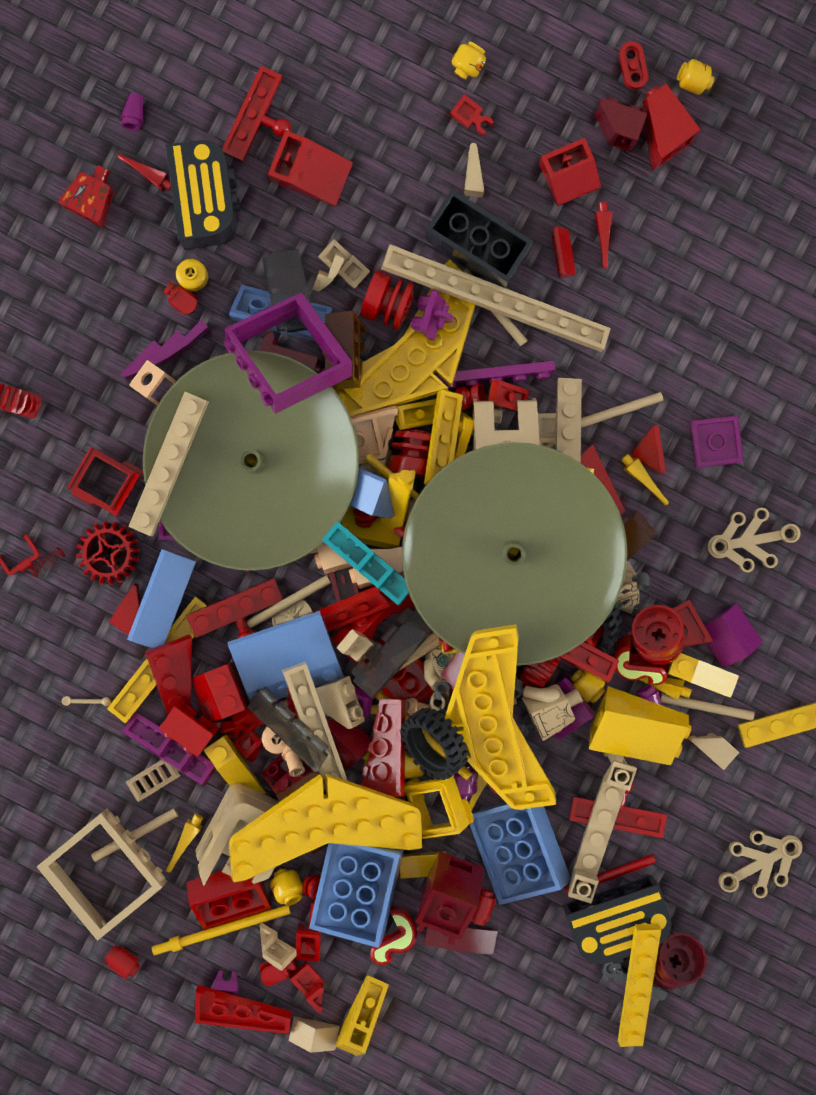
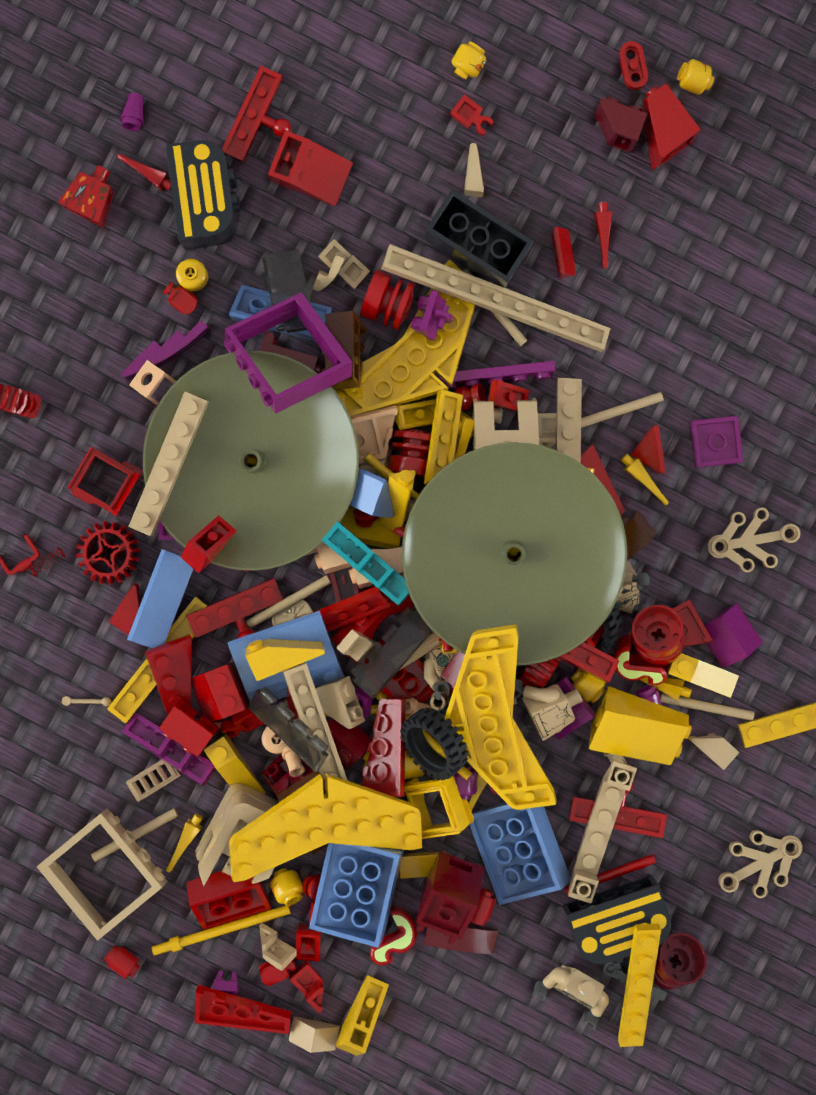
red slope [233,730,263,763] -> none
red slope [539,138,601,207] -> none
none -> red slope [180,515,237,573]
none -> yellow slope [245,639,325,681]
none -> tan torso [532,965,609,1031]

